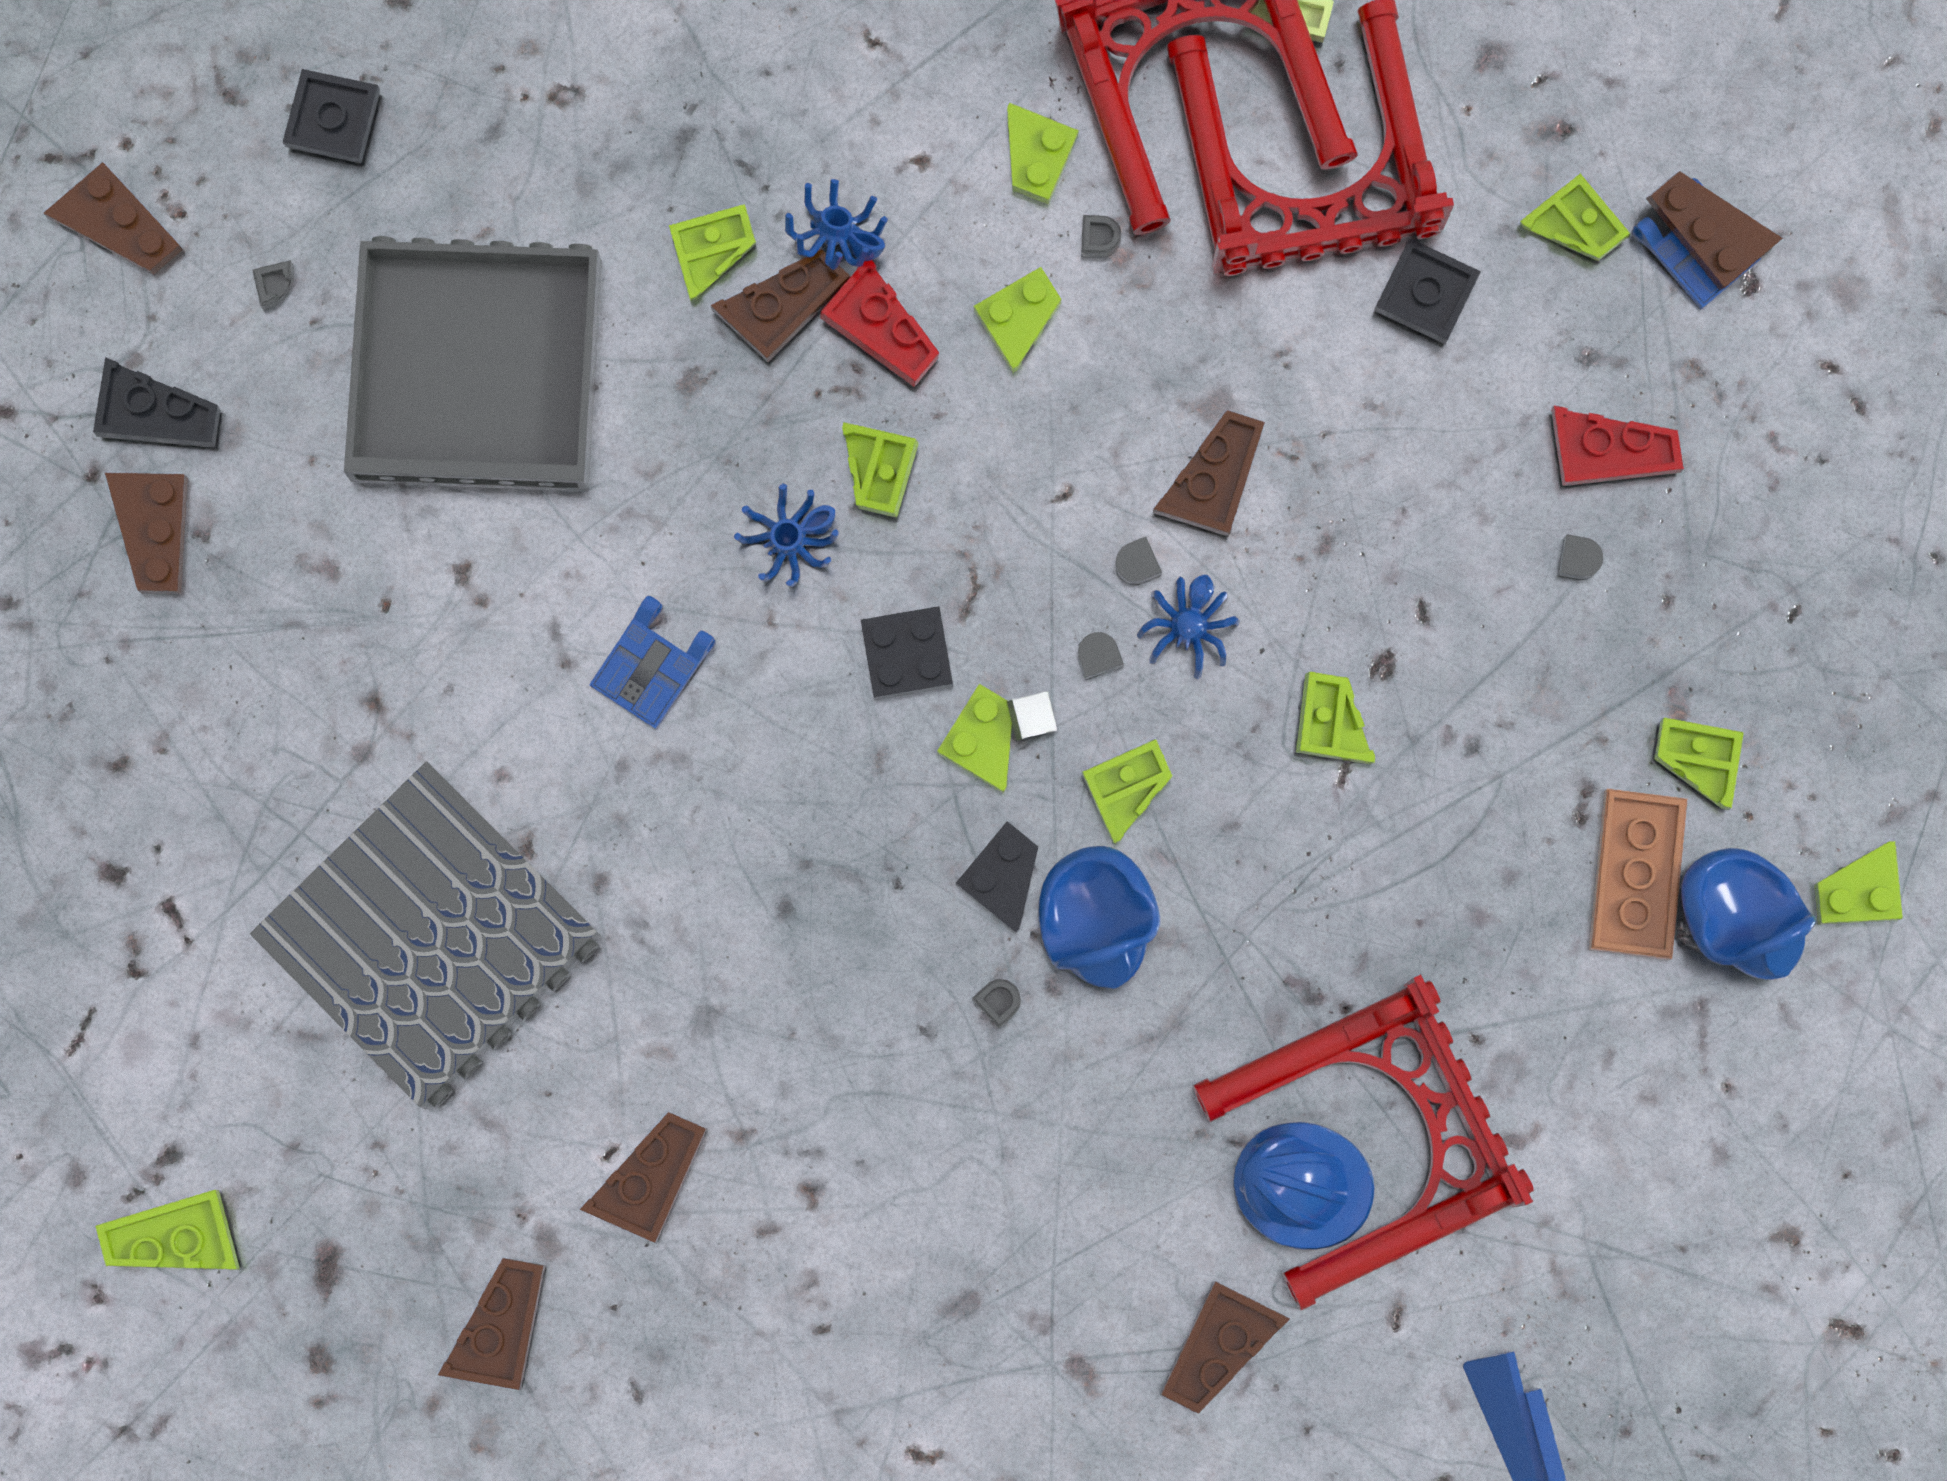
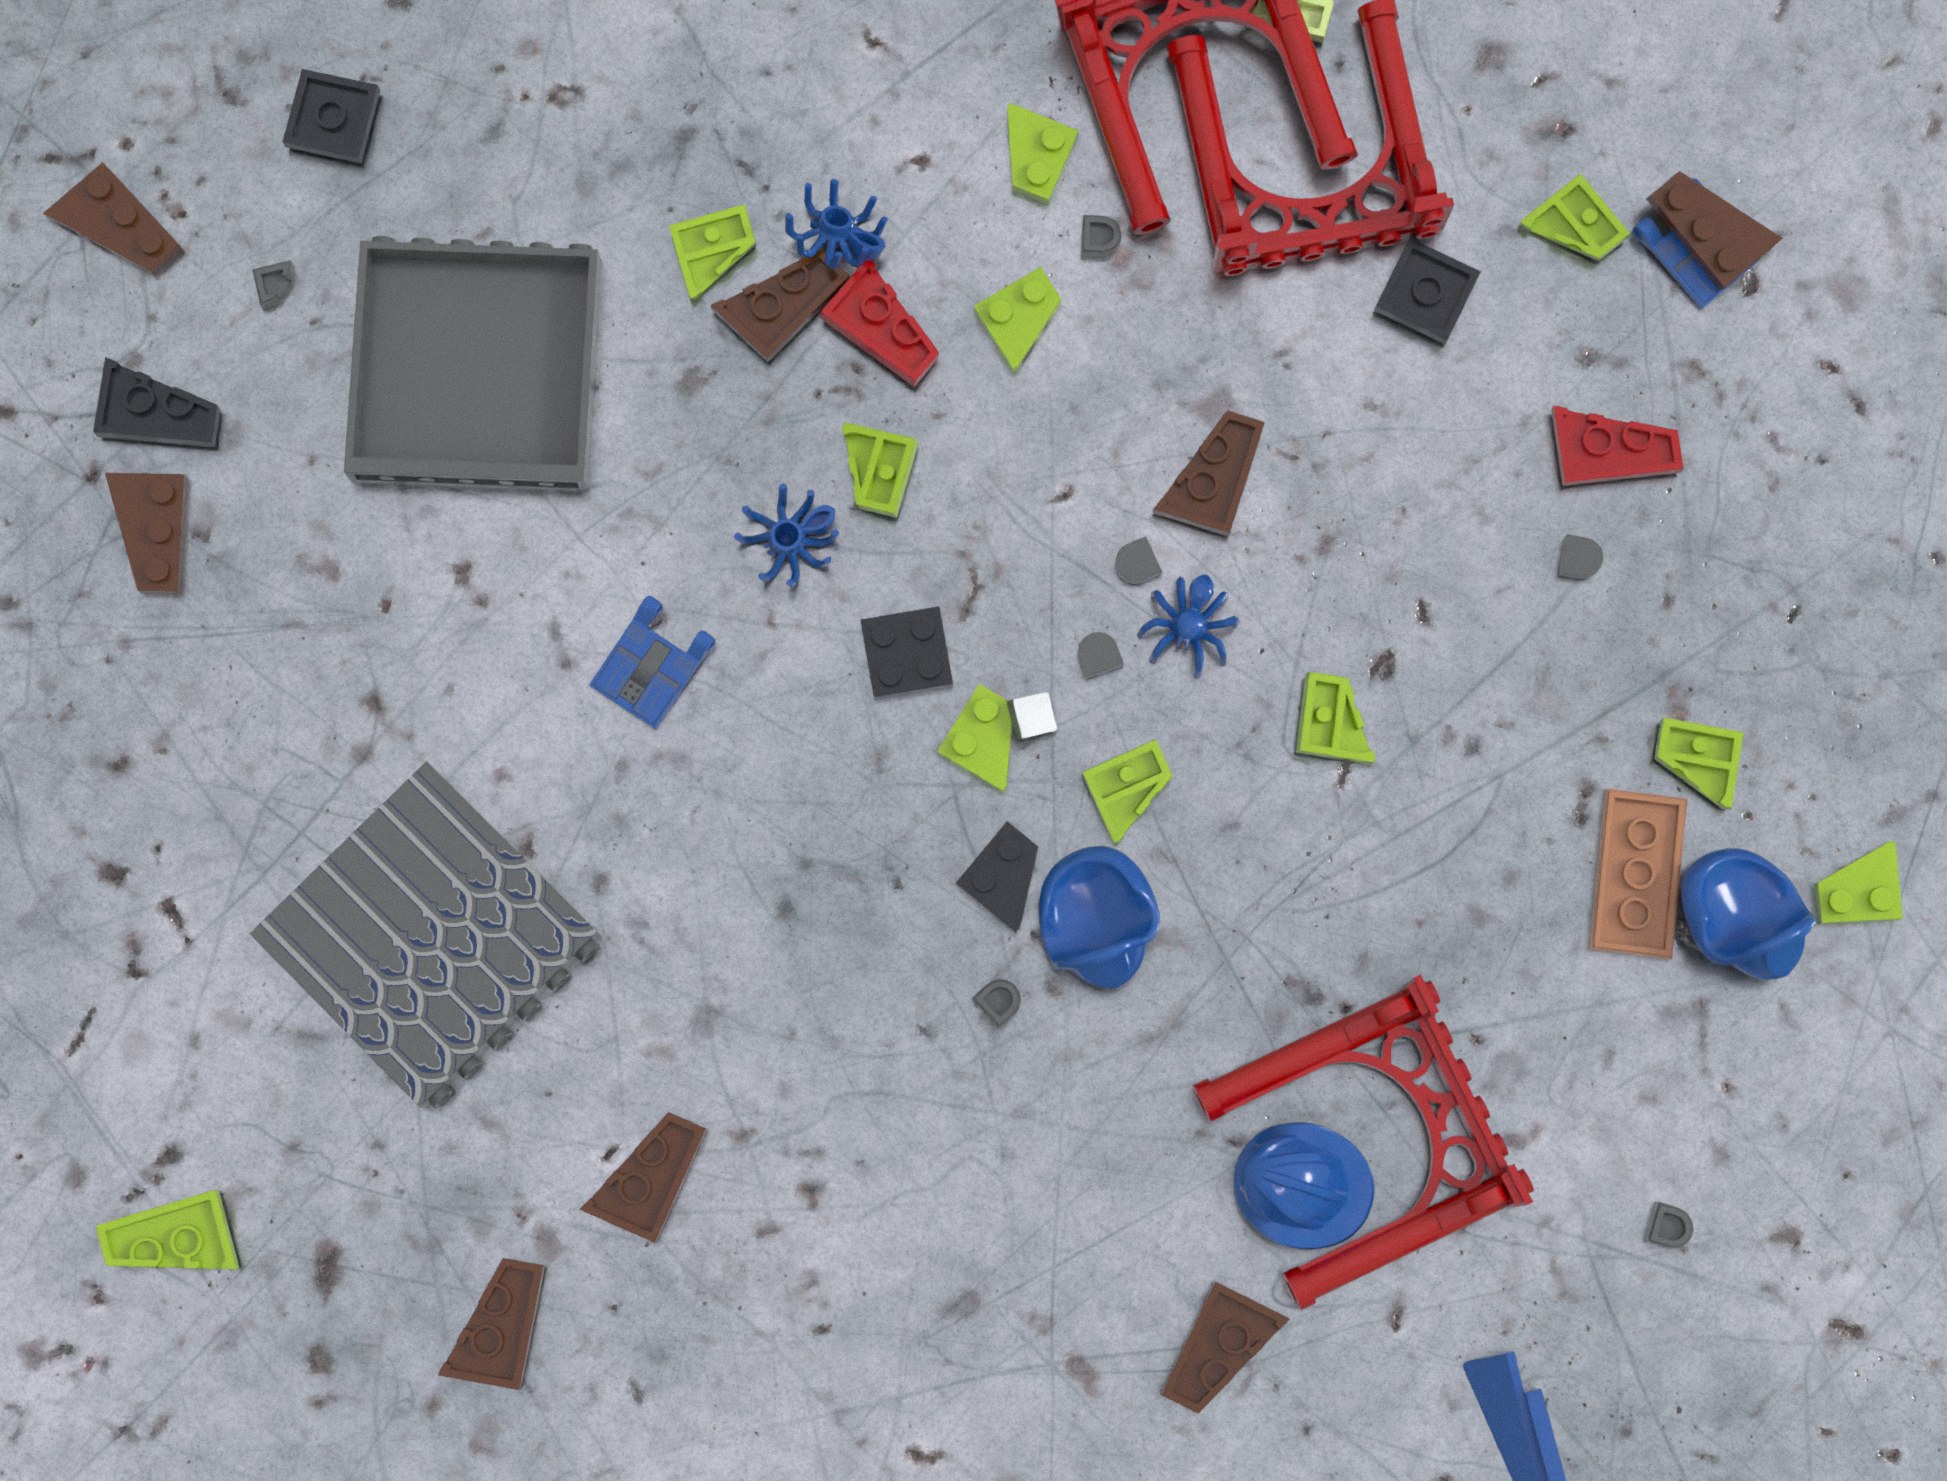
none -> dark grey tile [1645,1202,1693,1249]

